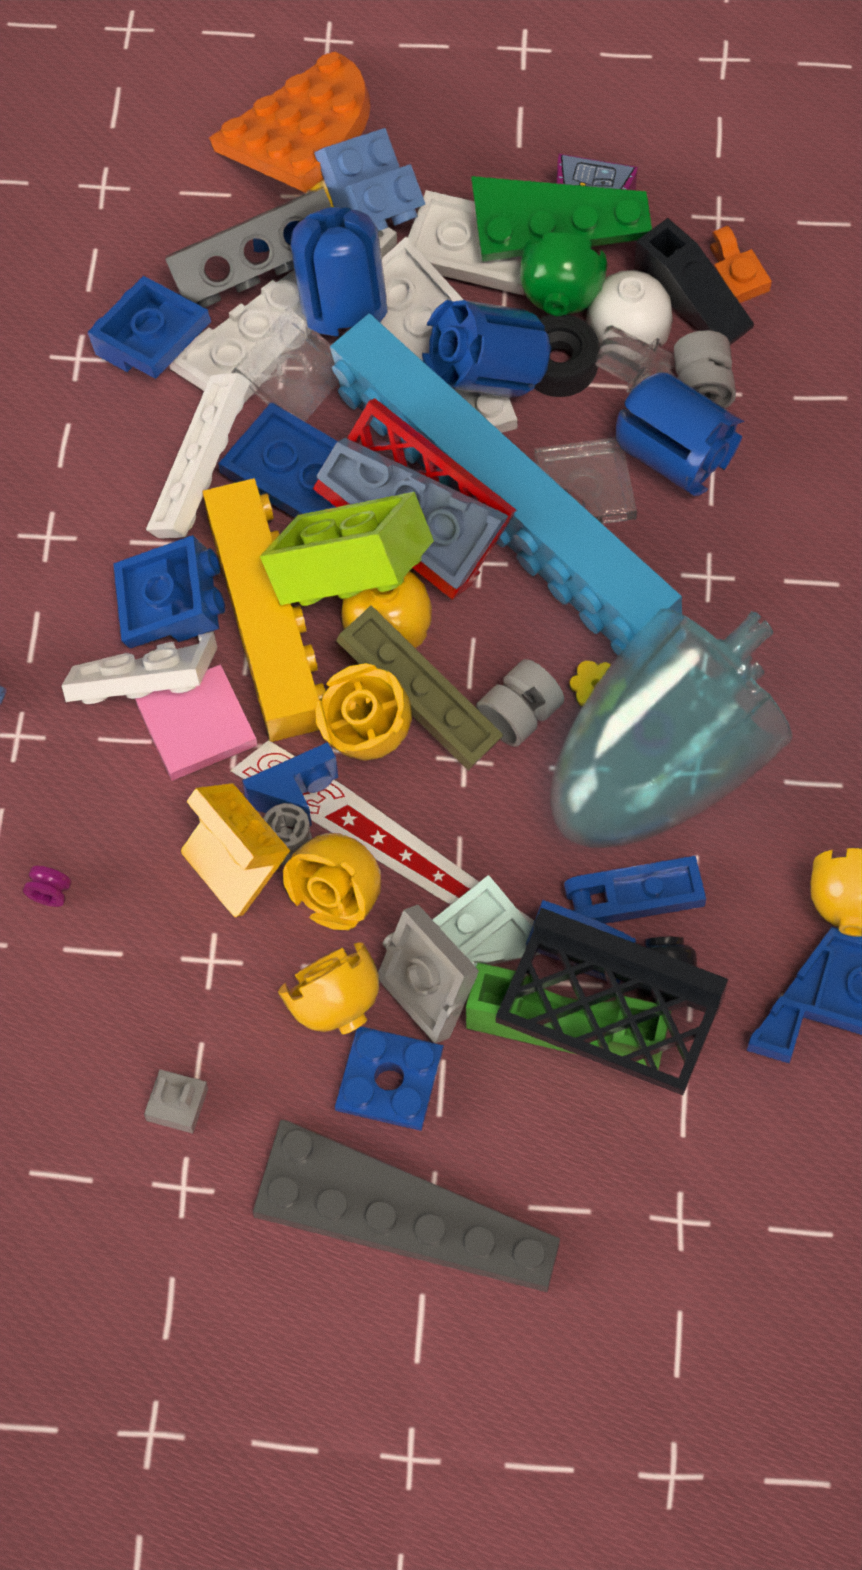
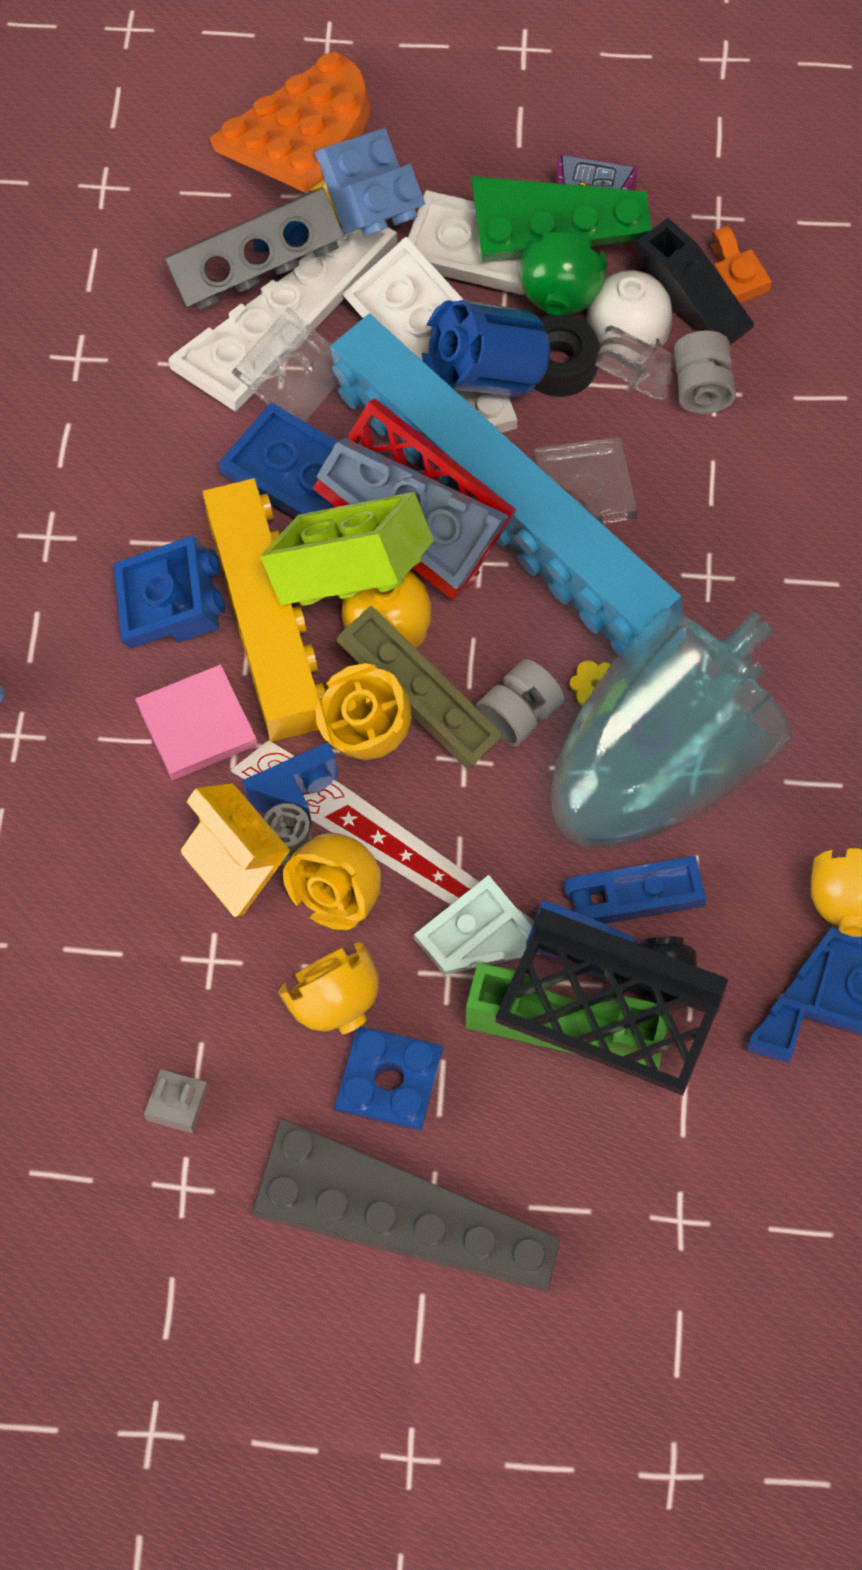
magenta bush [23,866,71,907] -> none
white wing [62,631,217,704] -> none
blue plate [87,276,211,379] -> none
white plate [146,373,250,538] -> none
blue cylinder [291,207,388,336] -> none
light grey plate [378,905,479,1044] -> none
blue cylinder [615,373,744,496] -> none

